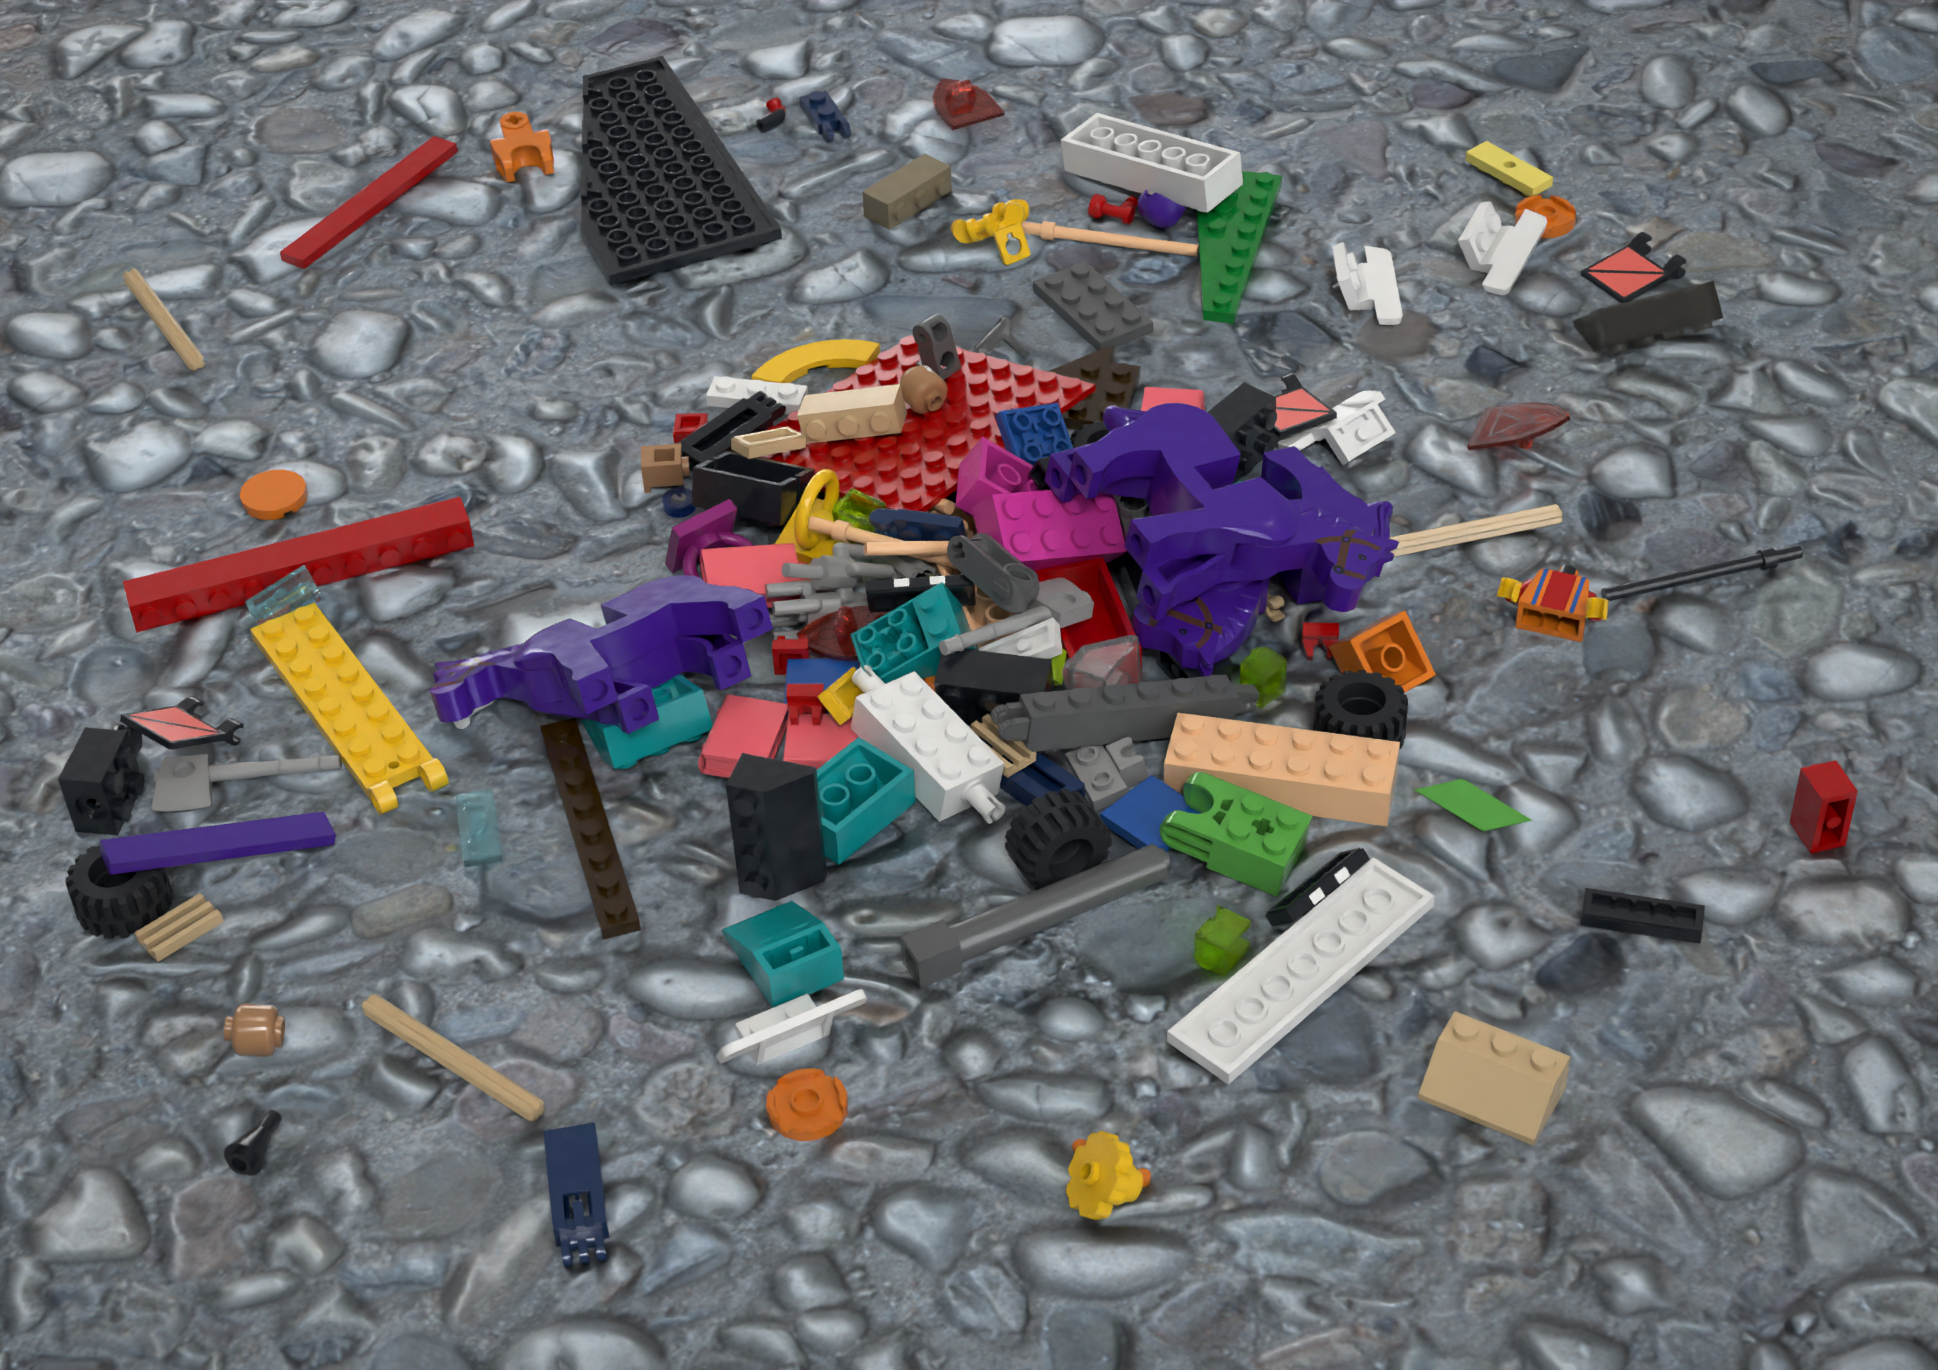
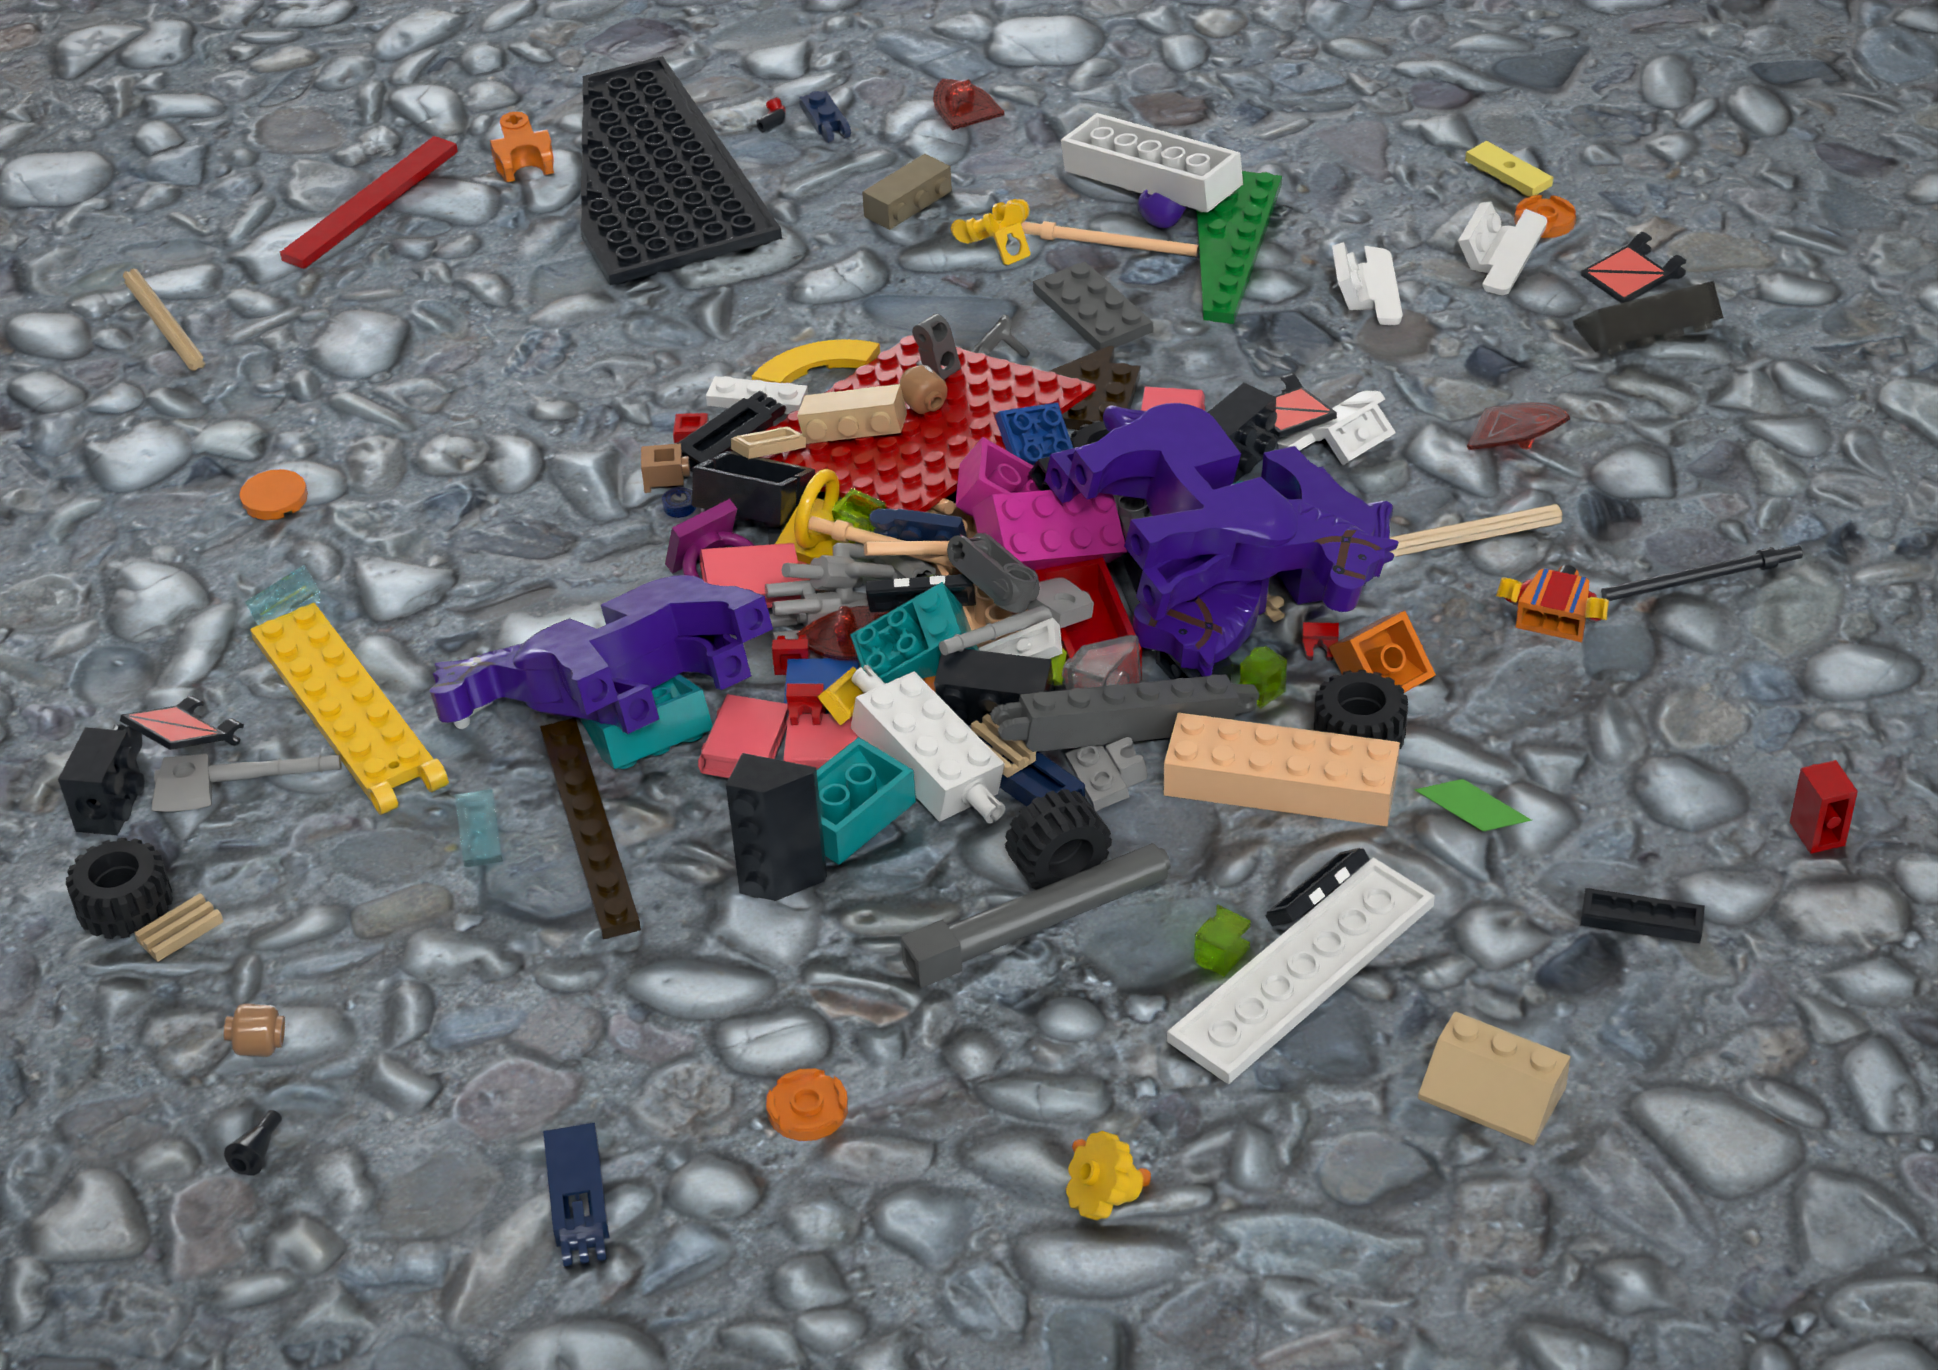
dark purple tile [99,811,336,875] -> none
red brick [123,497,474,633] -> none
tan axle [362,994,545,1121] -> none
white plate [716,989,867,1066] -> none
teal slope [722,901,844,1008] -> none
red piece [1088,193,1138,225] -> none
blue tile [1100,775,1200,852] -> none
bright green brick [1159,772,1312,897] -> none

